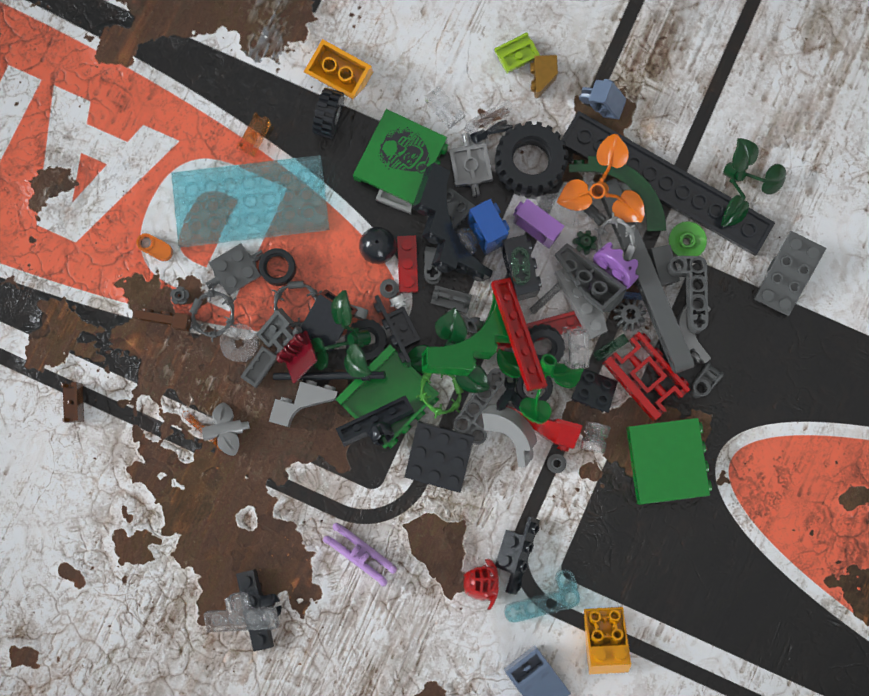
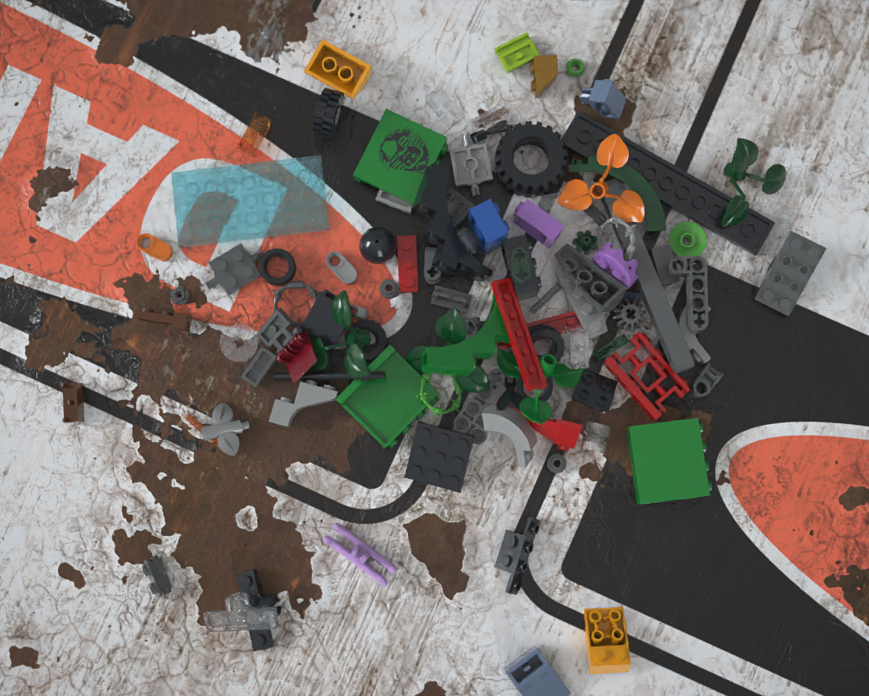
dark grey piece [189,286,237,342] -> none
black plate [336,395,414,447] -> none
black bracket [373,295,421,368] -> none
red piece [463,558,499,610] -> none
clear light blue beam [504,569,580,623] -> none
none -> dark grey hinge [142,555,172,598]
none -> light grey piece [326,251,357,285]
none -> bright green plate [566,59,585,77]

